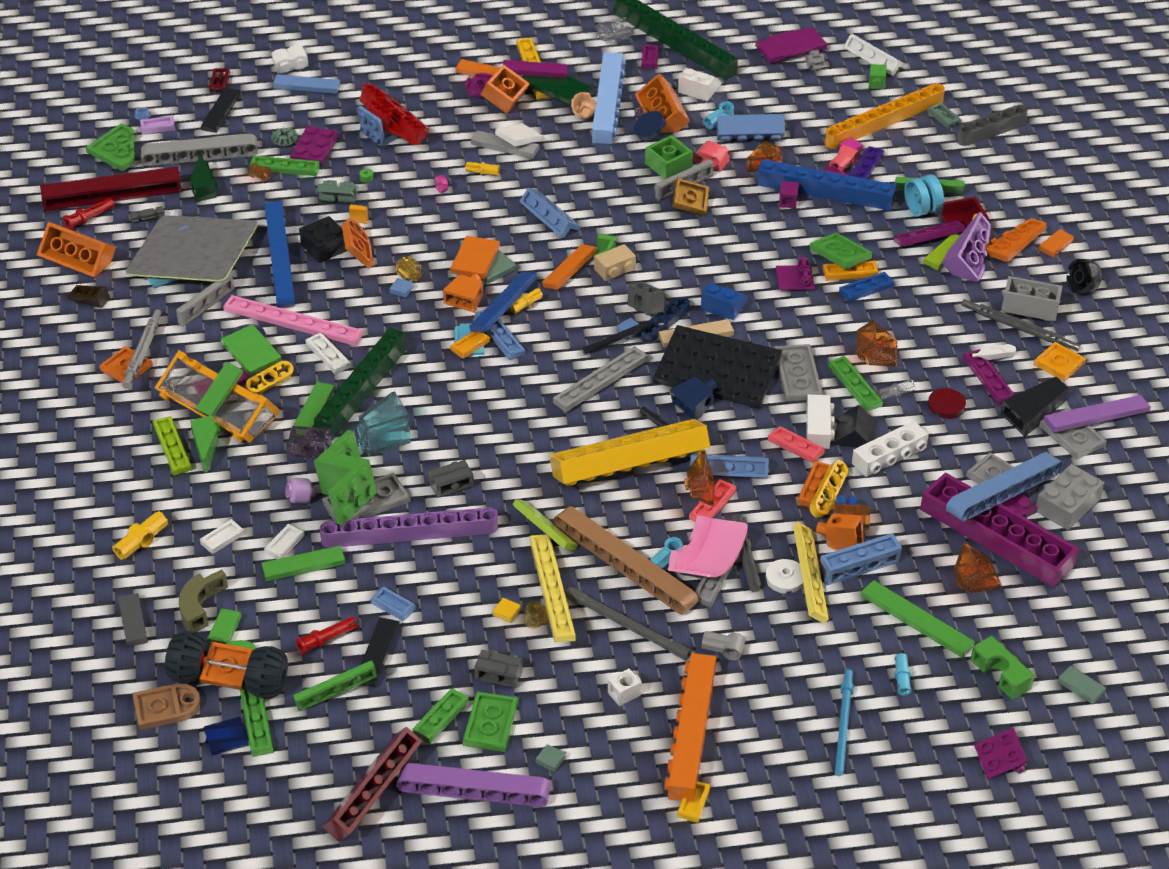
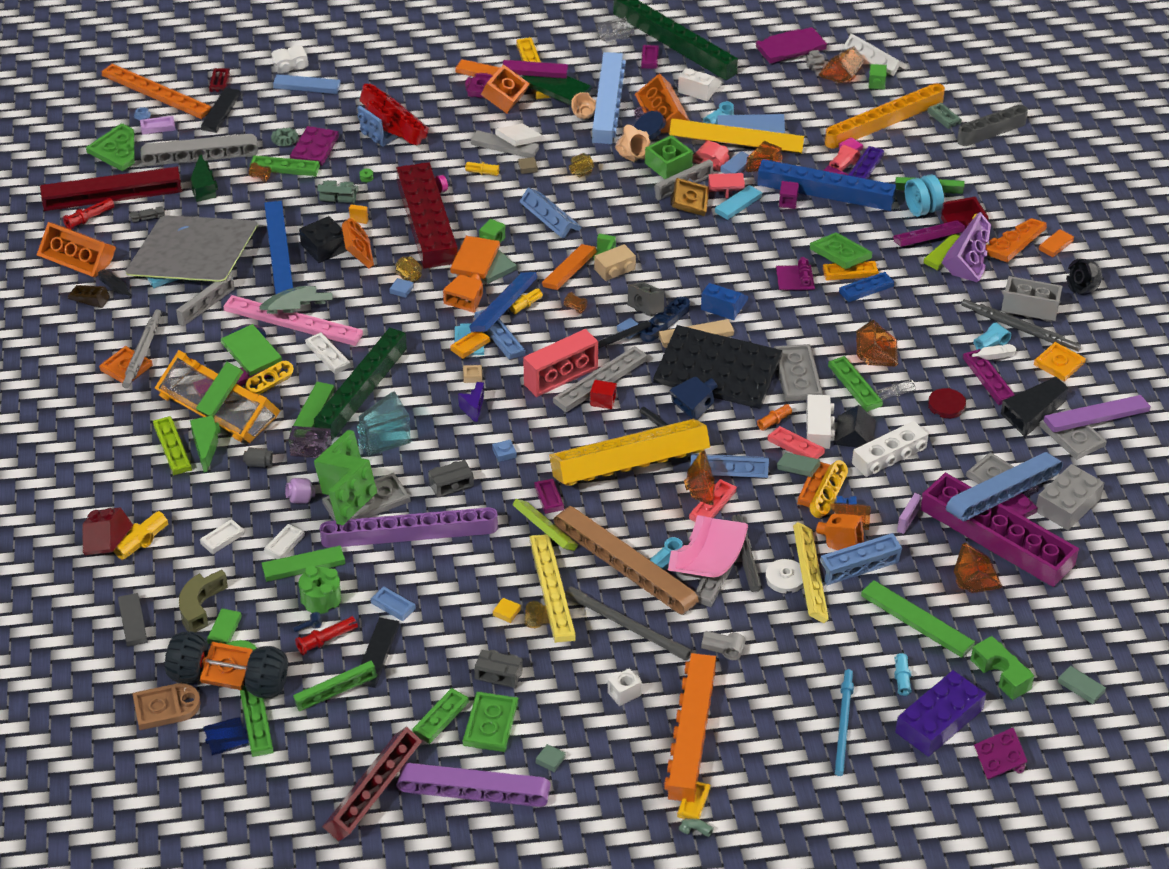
none -> dark red slope [83,507,133,555]
none -> black piece [98,269,132,297]
none -> orange tile [101,64,212,119]
none -> dark grey brick [243,447,273,468]
none -> sand green slope [259,286,333,314]
none -> dark blue hand [293,612,322,632]
none -> bright green brick [298,566,341,614]
none -> dark red brick [396,162,458,269]
none -> dark purple slope [458,382,484,422]
none -> tan tile [463,365,482,383]
none -> bright green brick [479,219,505,243]
none -> medium blue plate [492,440,517,462]
none -> dark tan tile [518,157,538,174]
none -> coral brick [523,329,598,397]
none -> magenta tile [534,479,564,514]
none -> clear orange bush [564,292,587,314]
none -> clear yellow head [568,153,595,178]
none -> red panel [590,380,617,409]
none -> light nougat piece [615,125,650,162]
none -> yellow tile [669,118,804,154]
none -> sand green arm [679,818,714,837]
none -> coral panel [708,173,745,199]
none -> medium azure tile [715,185,762,220]
none -> medium blue tile [720,151,755,174]
none -> orange axle [757,404,792,431]
none -> sand green tile [777,452,821,477]
none -> clear orange slope [818,46,865,83]
none -> dark purple brick [895,670,986,757]
none -> lavender tile [897,493,921,534]
none -> medium azure piece [973,323,1011,350]

